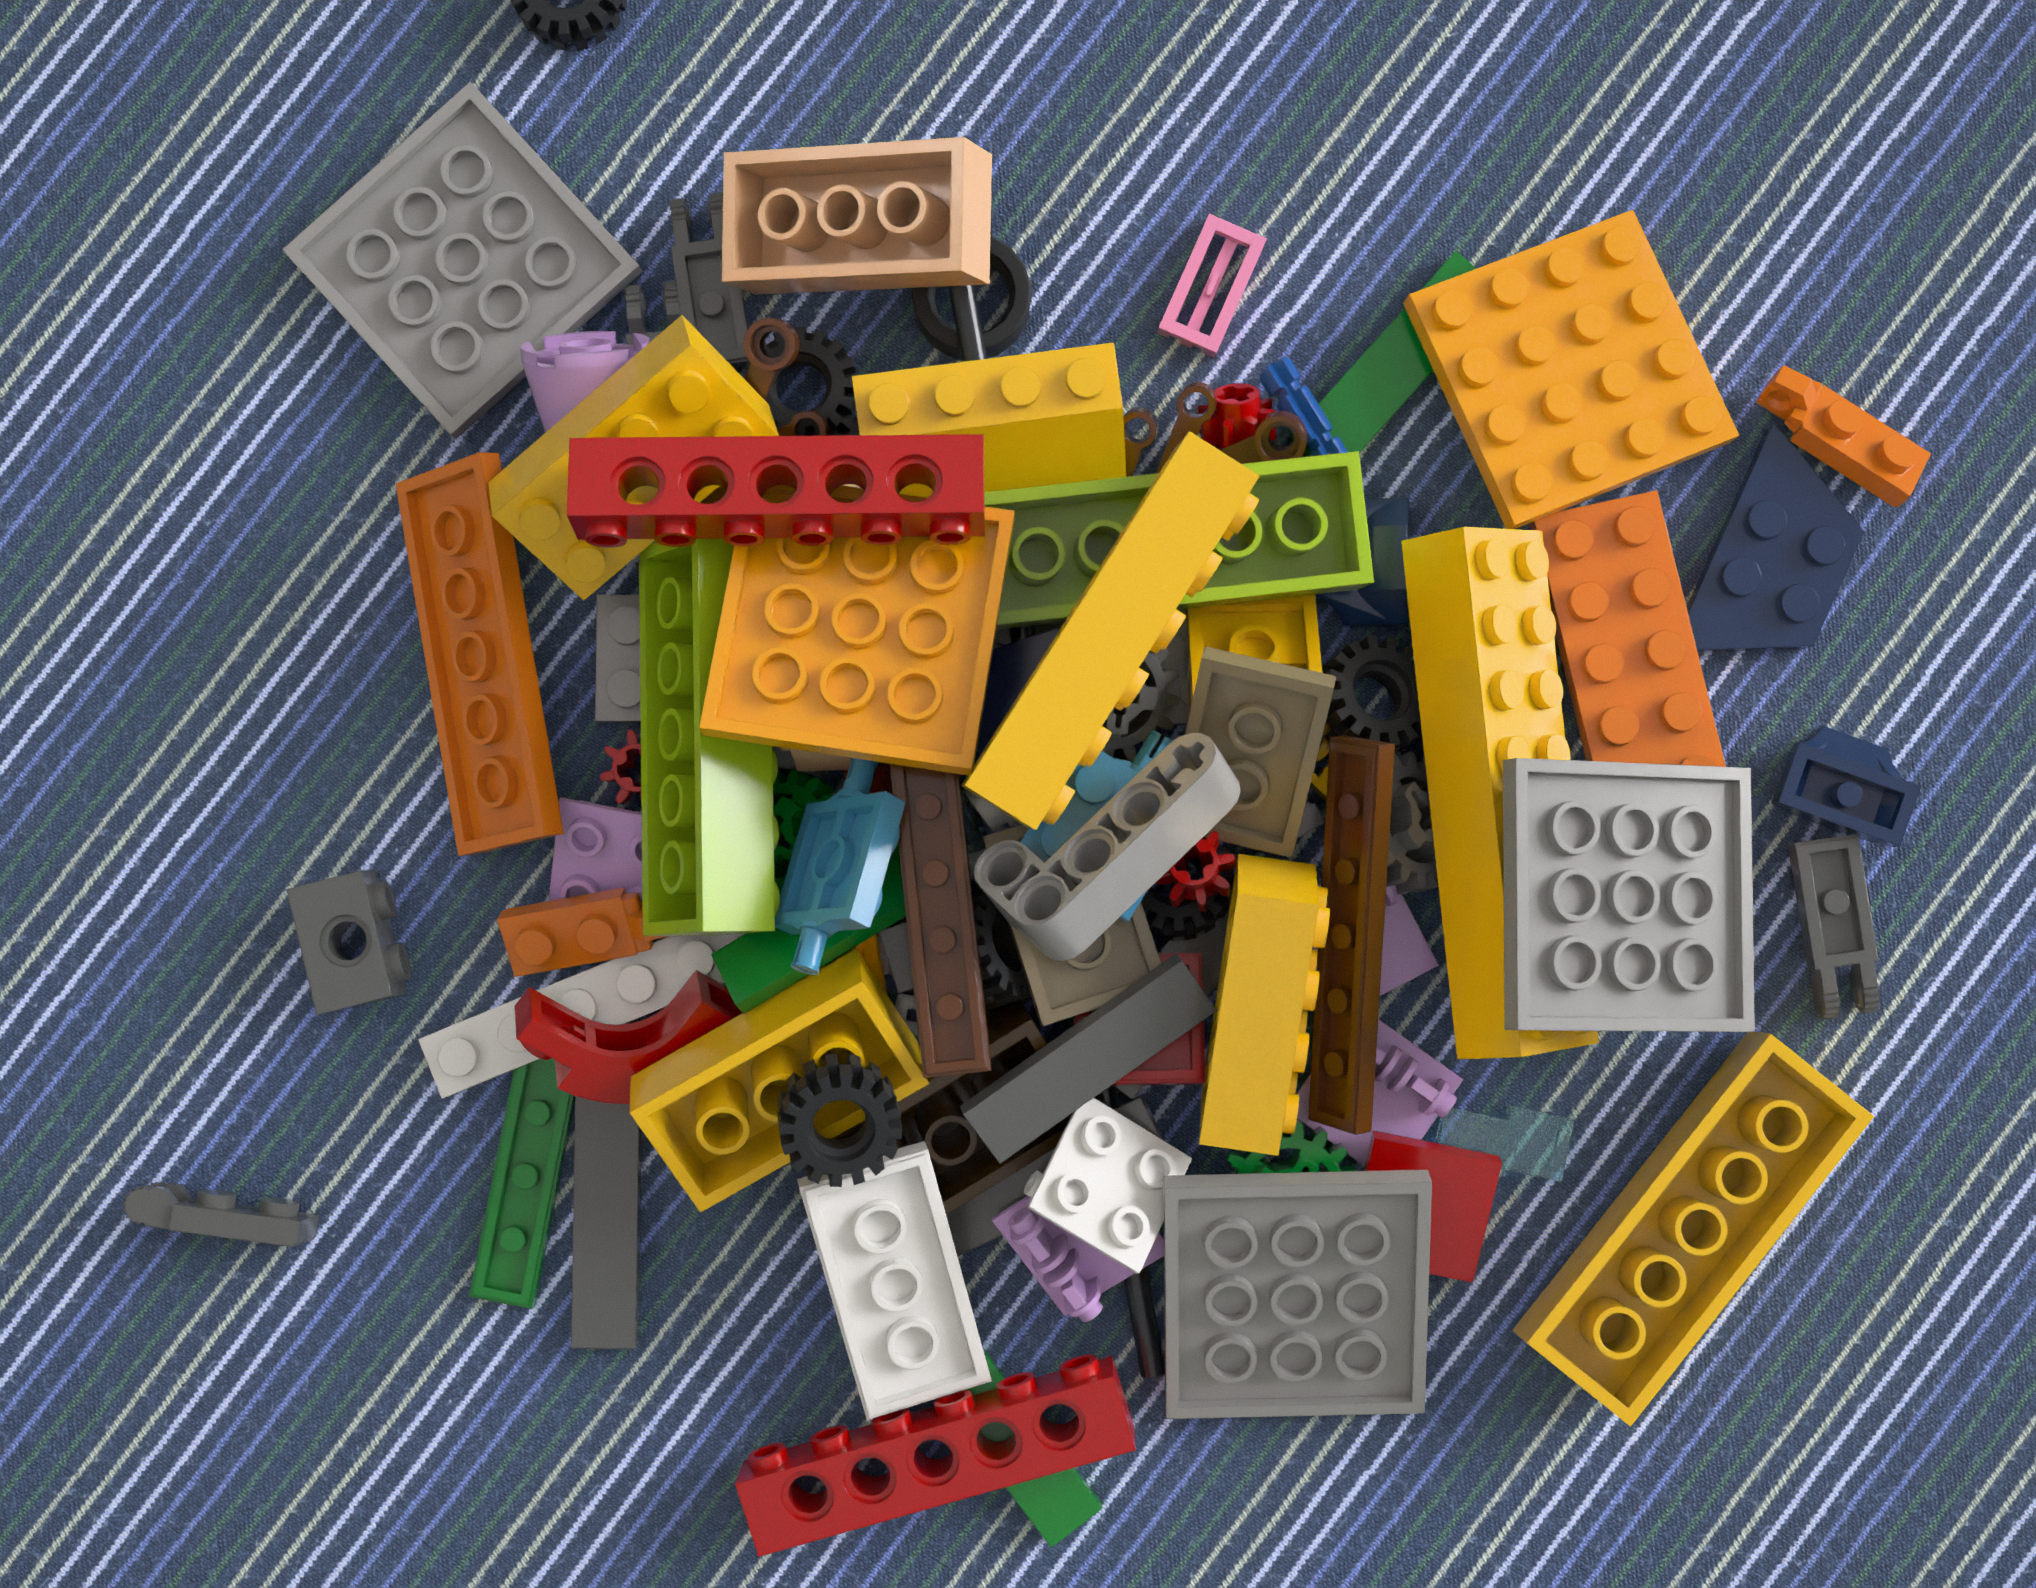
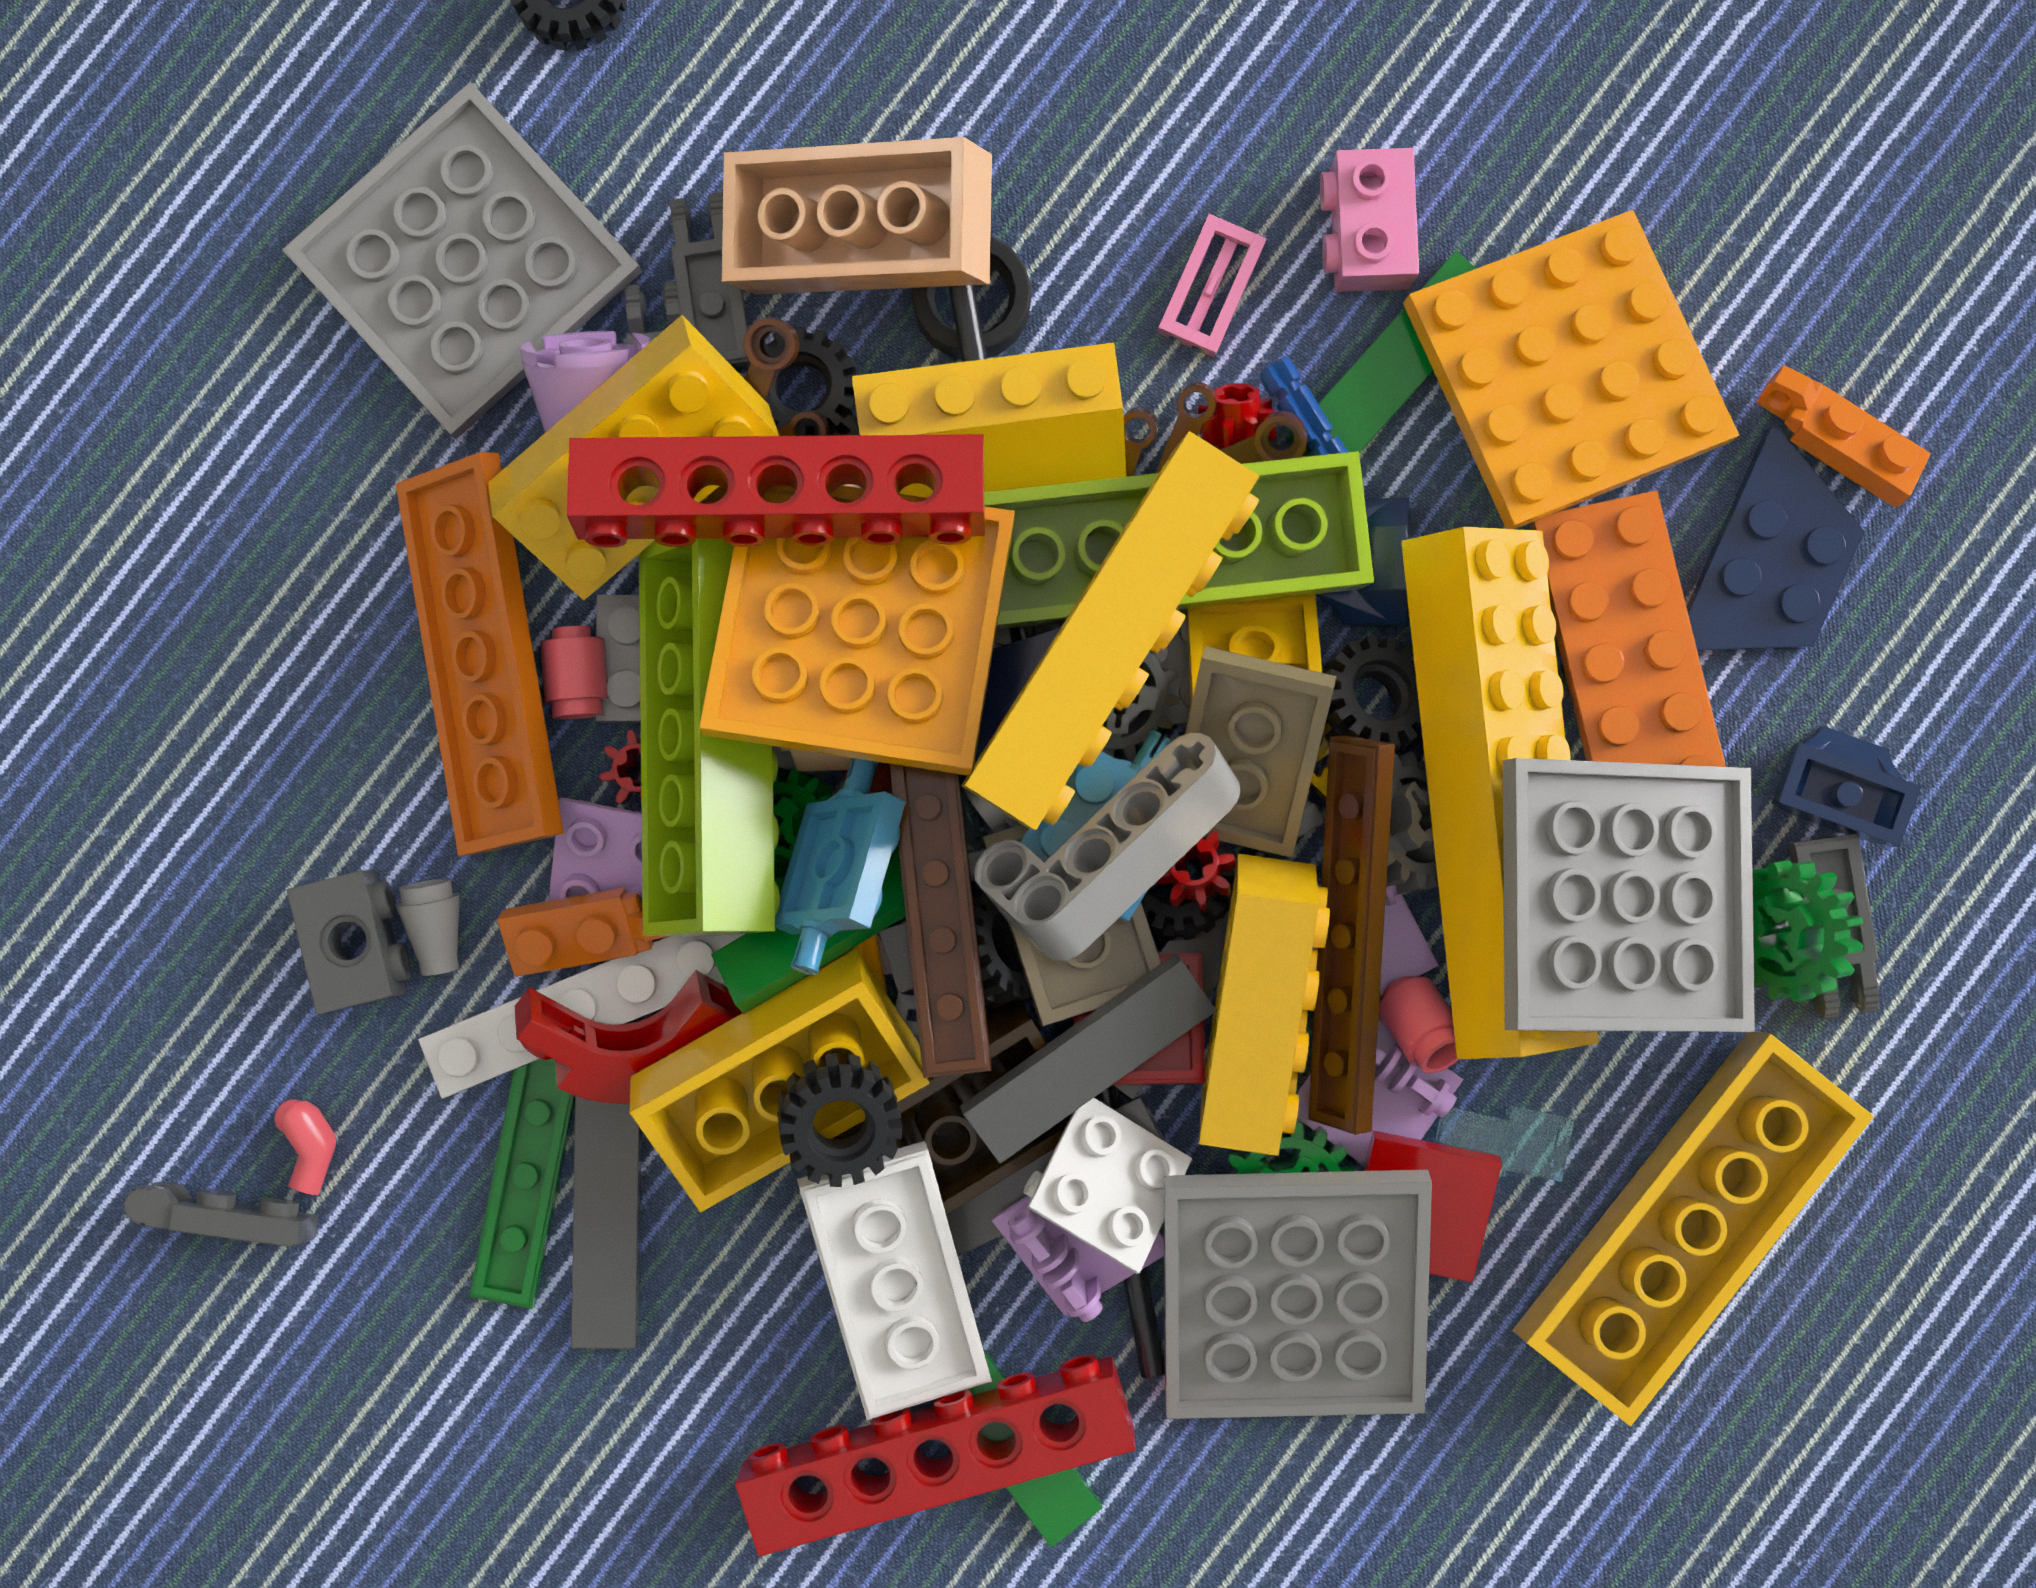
none -> coral arm [274,1099,336,1195]
none -> light grey cone [395,879,460,976]
none -> coral brick [540,626,609,720]
none -> bright pink brick [1320,148,1419,292]
none -> coral brick [1379,976,1459,1073]
none -> green gear [1752,860,1864,1002]

